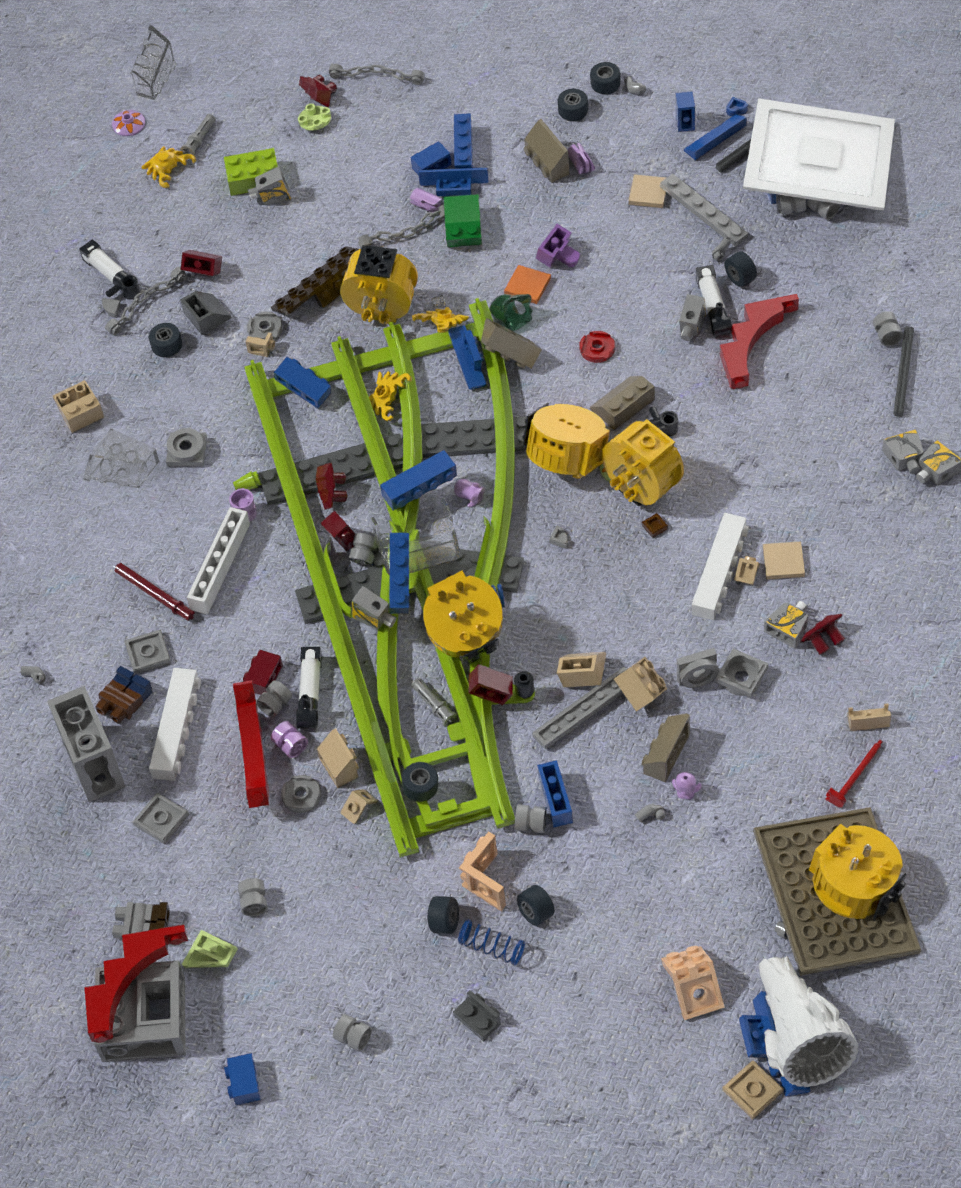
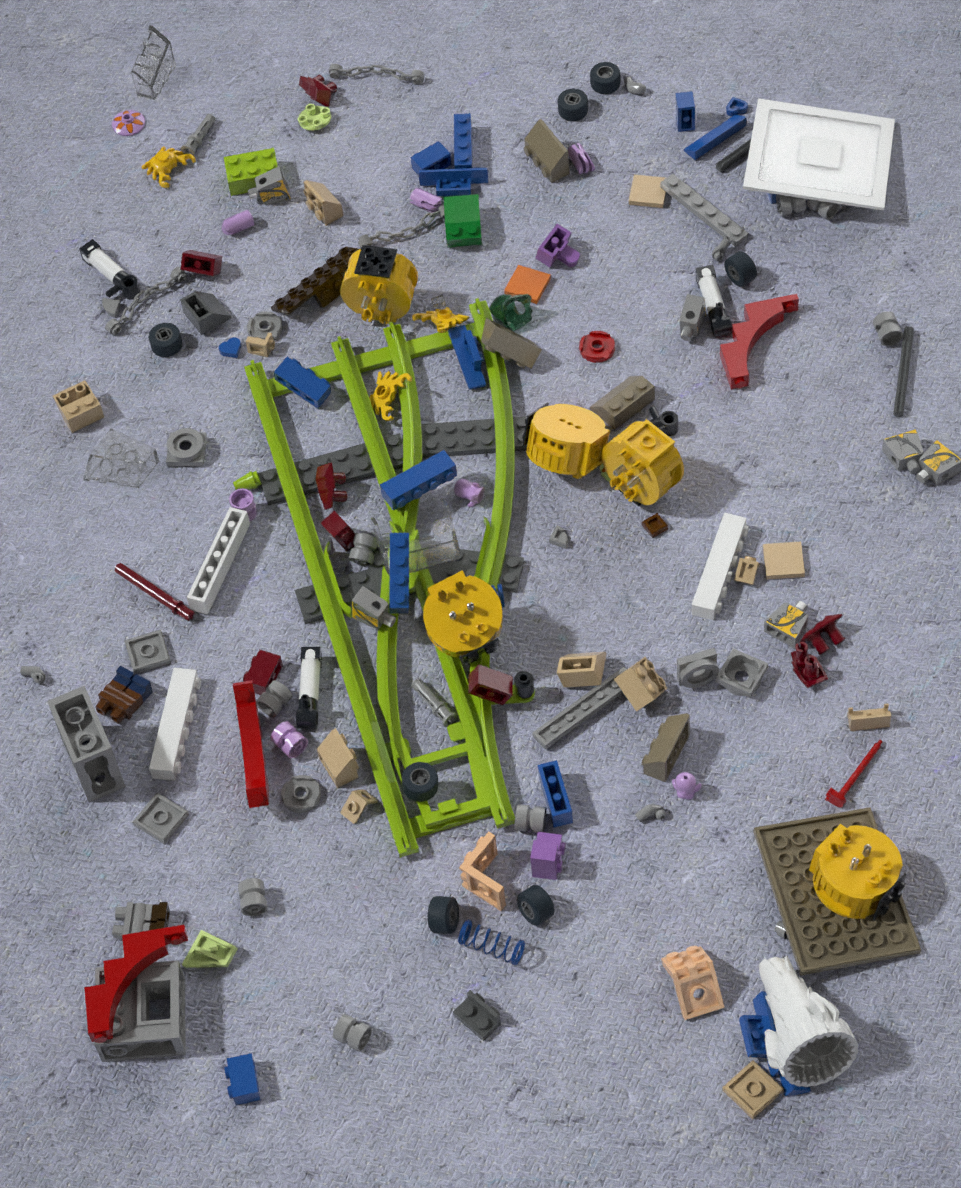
none -> blue tile [219,337,241,358]
none -> lavender arm [221,210,254,235]
none -> tan slope [303,180,343,225]
none -> medium lavender brick [530,832,566,880]
none -> dark red connector [791,642,828,688]

